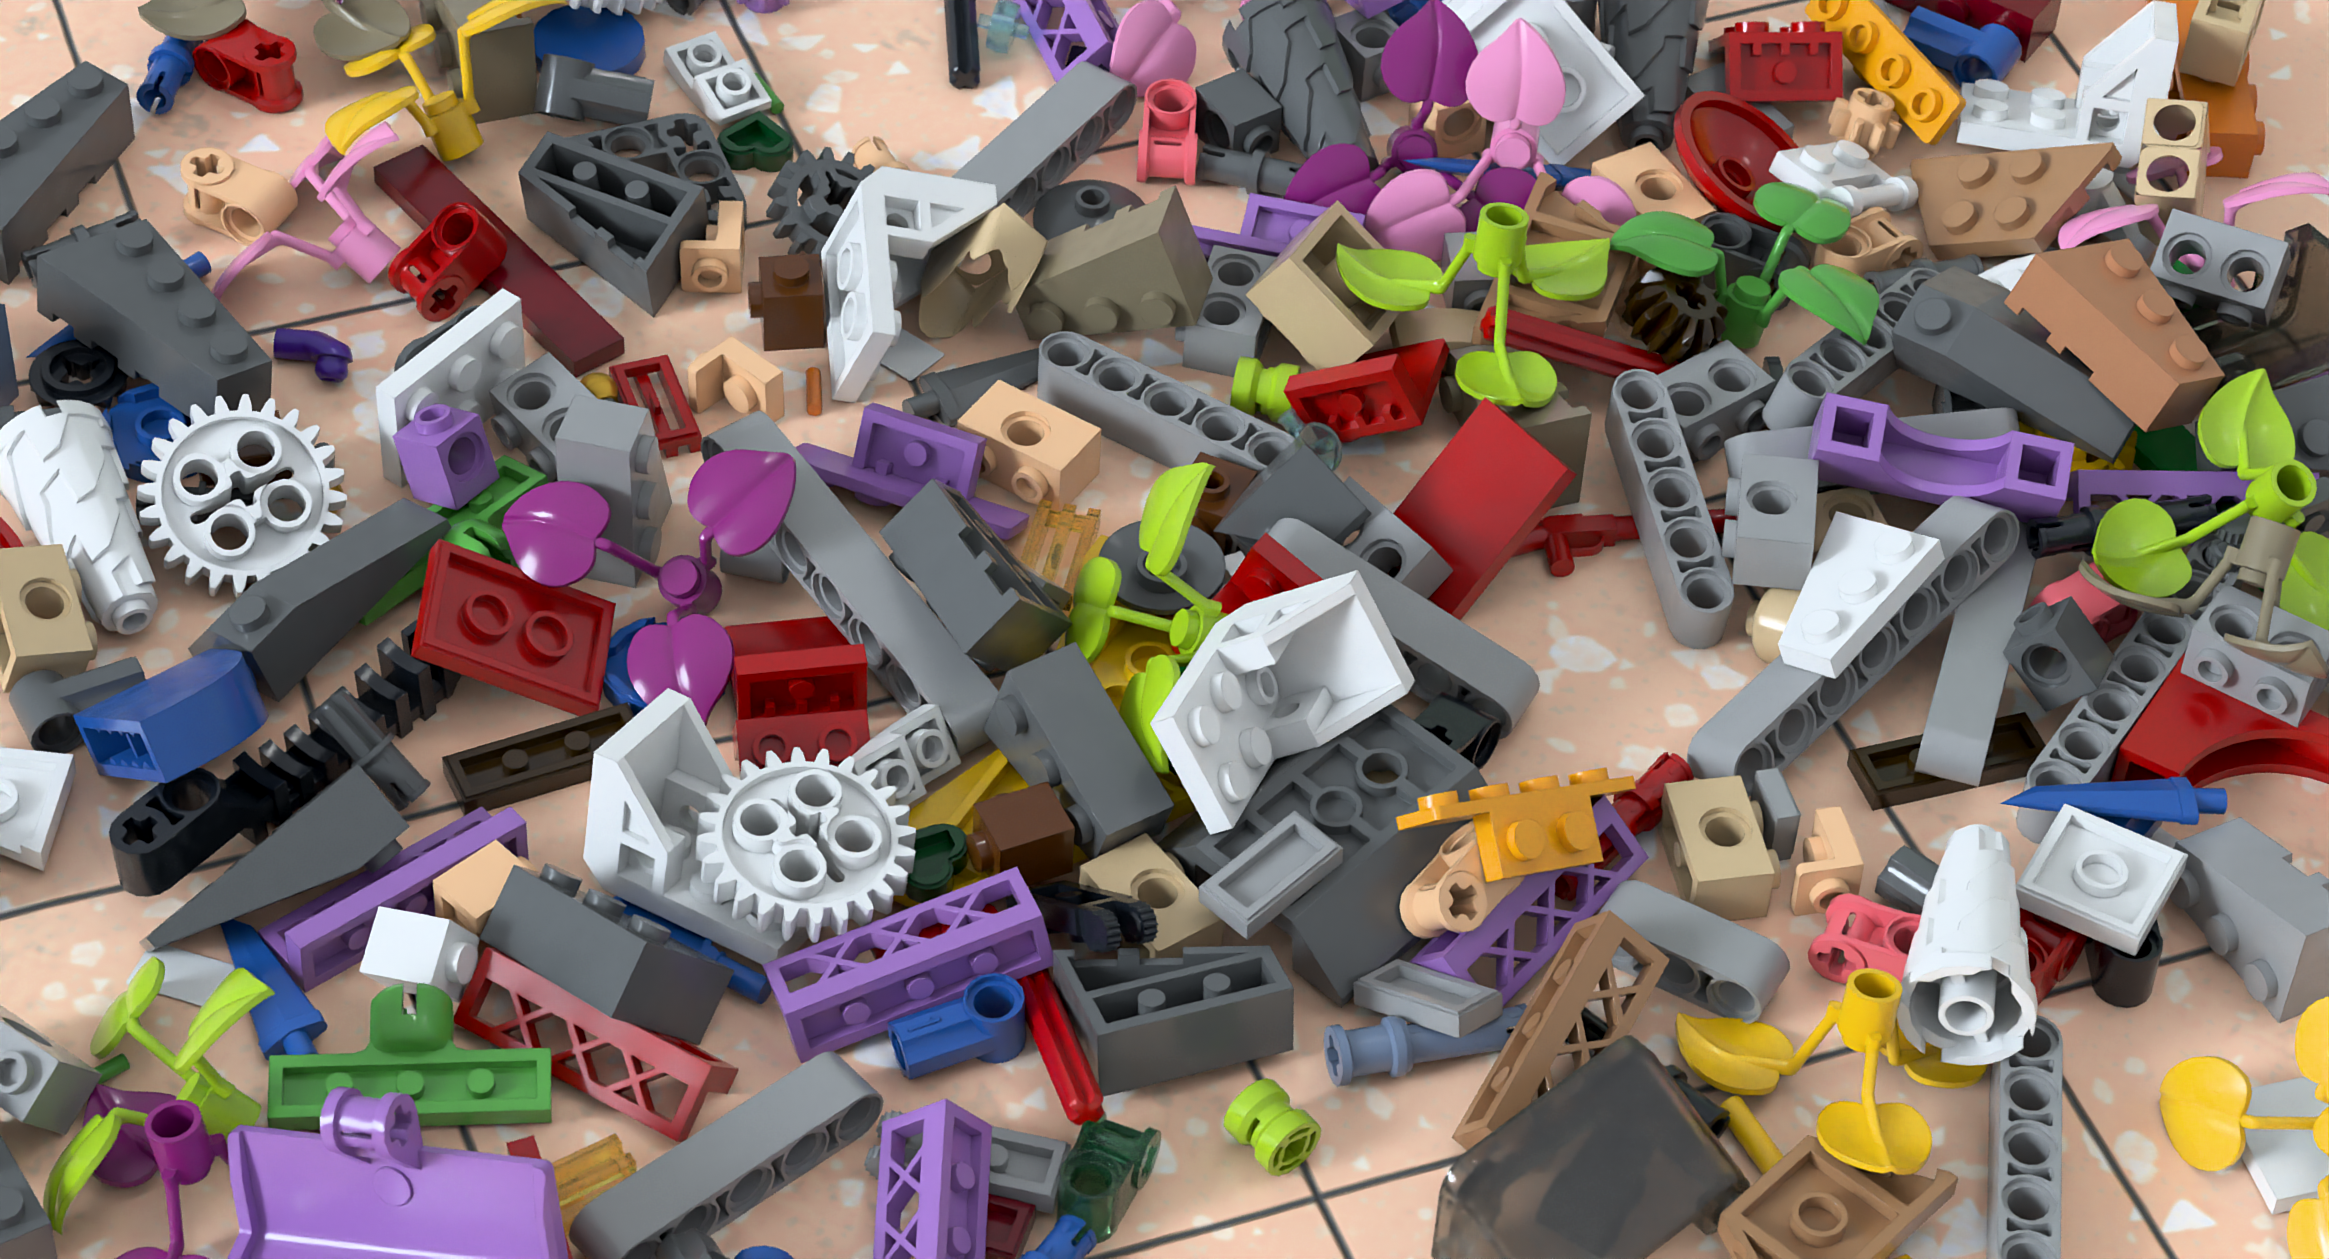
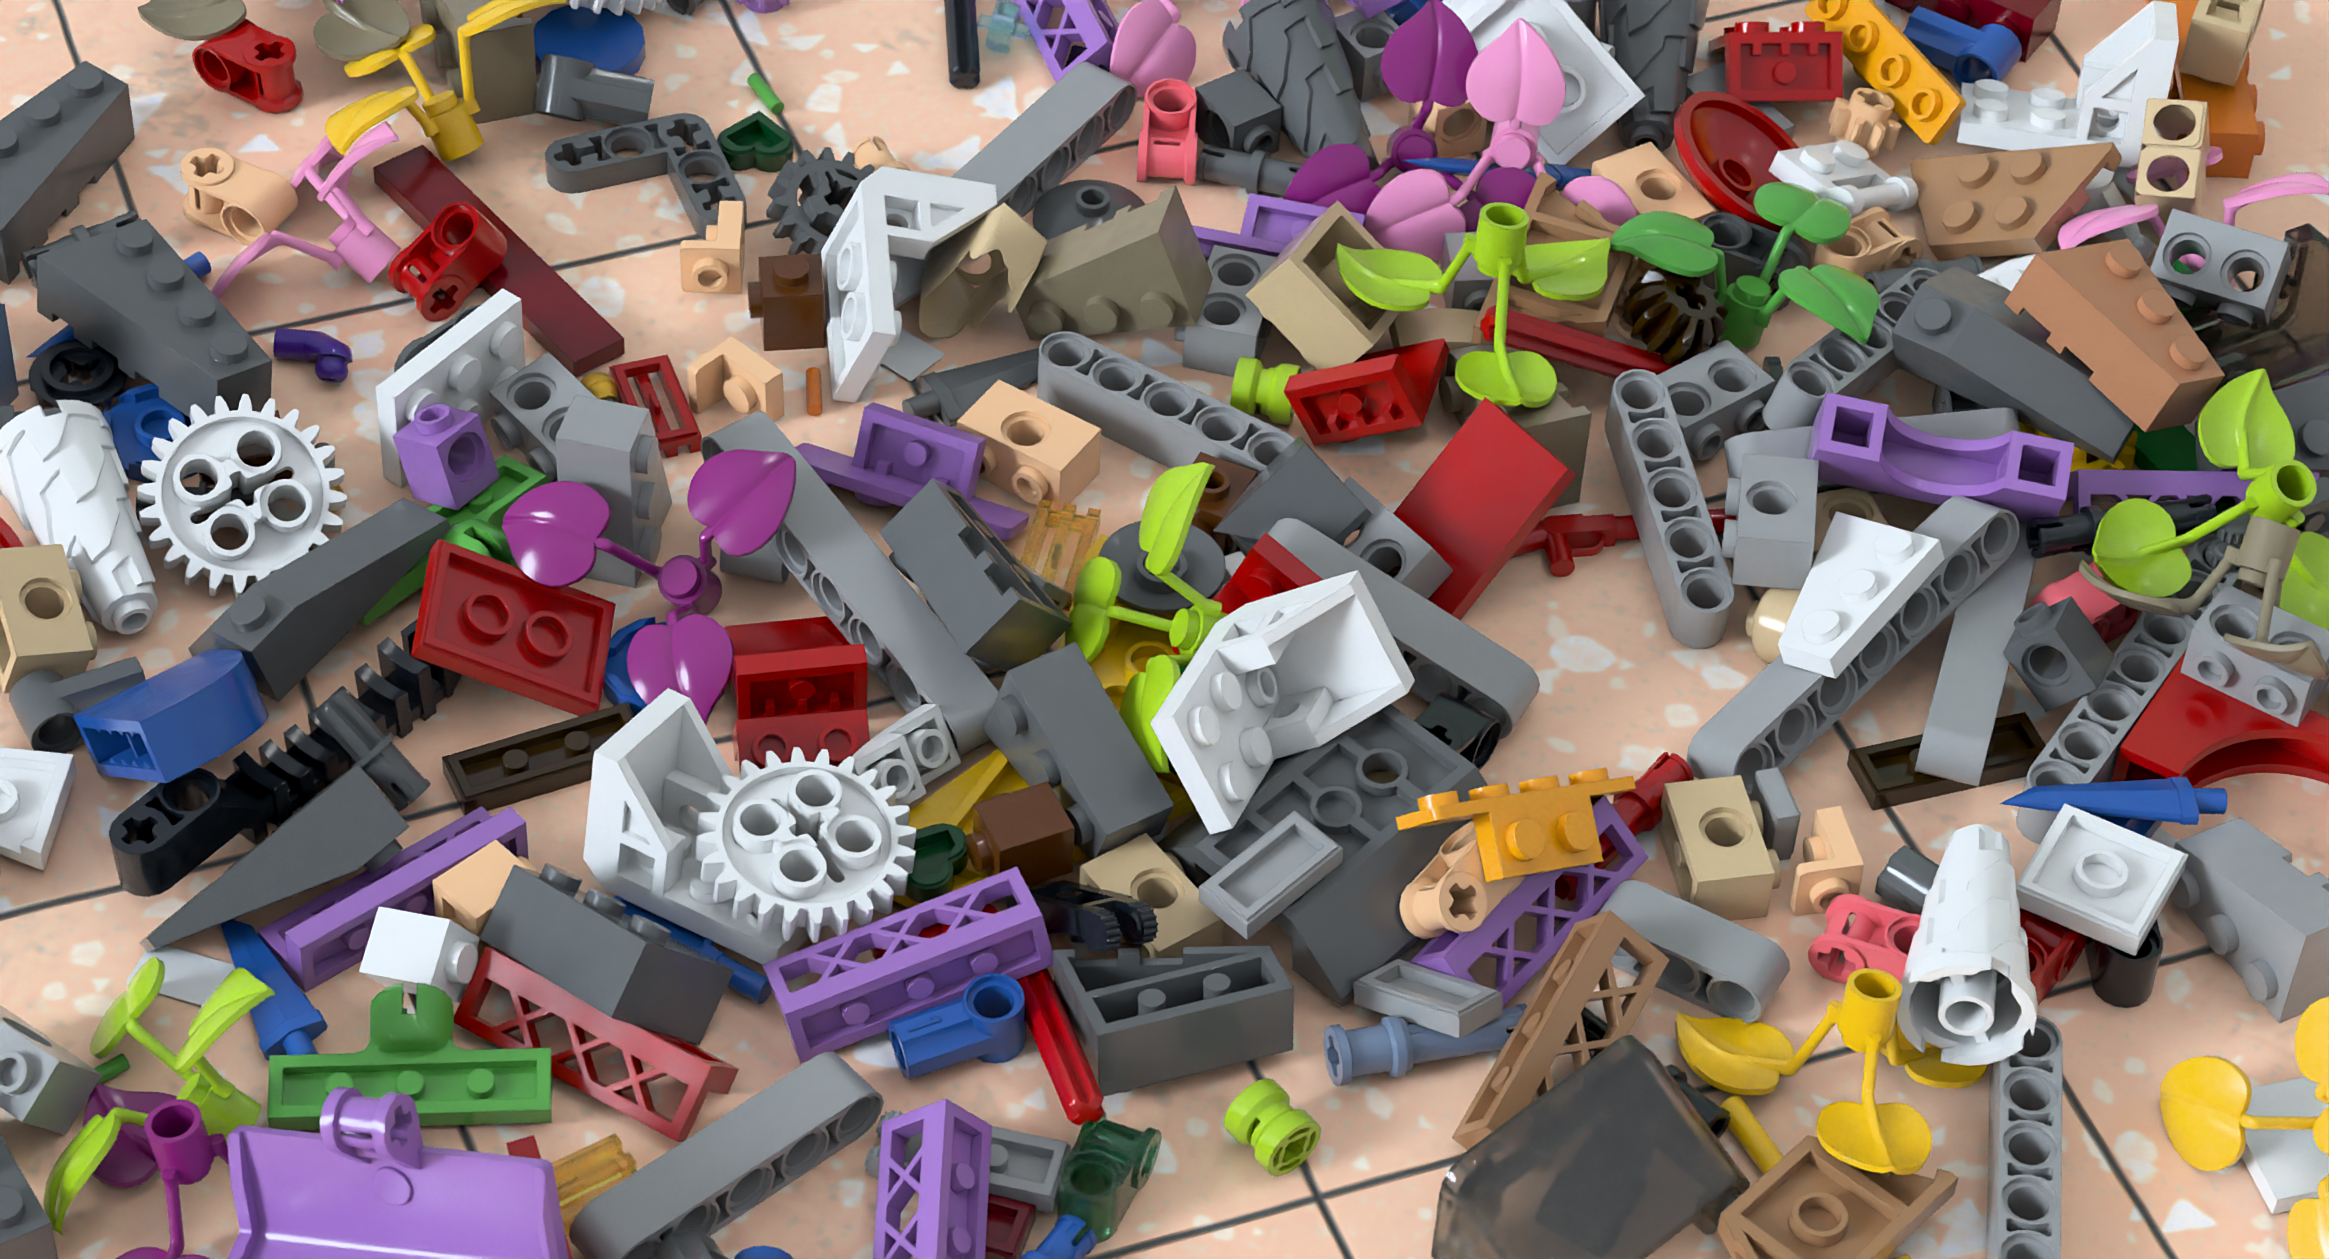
blue pin [136,35,204,114] -> none
dark grey wedge [518,131,710,317] -> none
white slope [663,31,772,126] -> none
clear light blue piece [1278,408,1342,472] -> none

